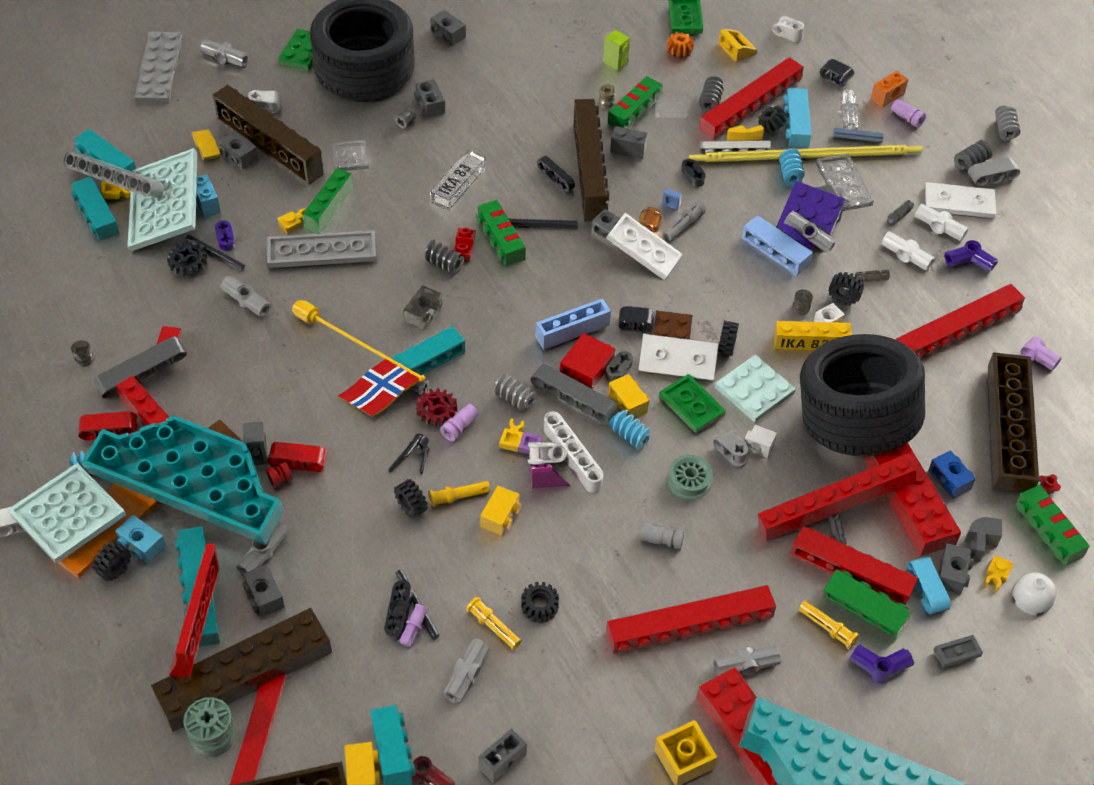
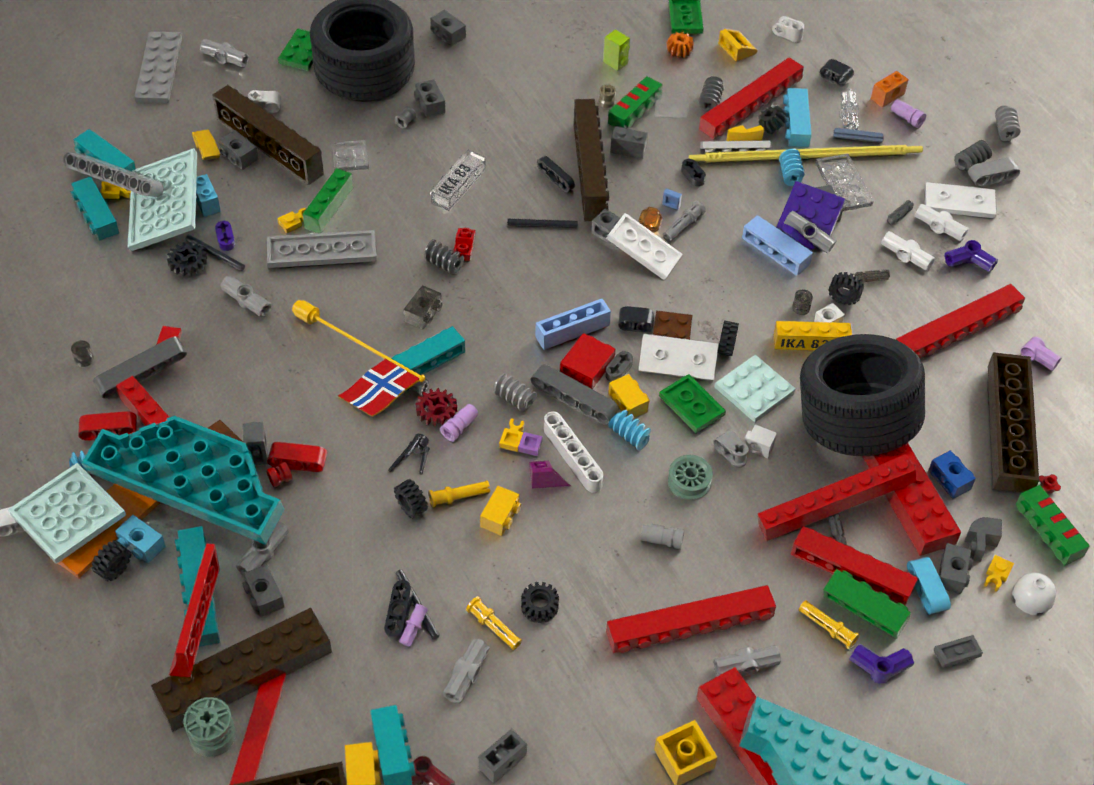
green brick [476,200,526,266] -> none
white piece [528,442,567,464] -> none

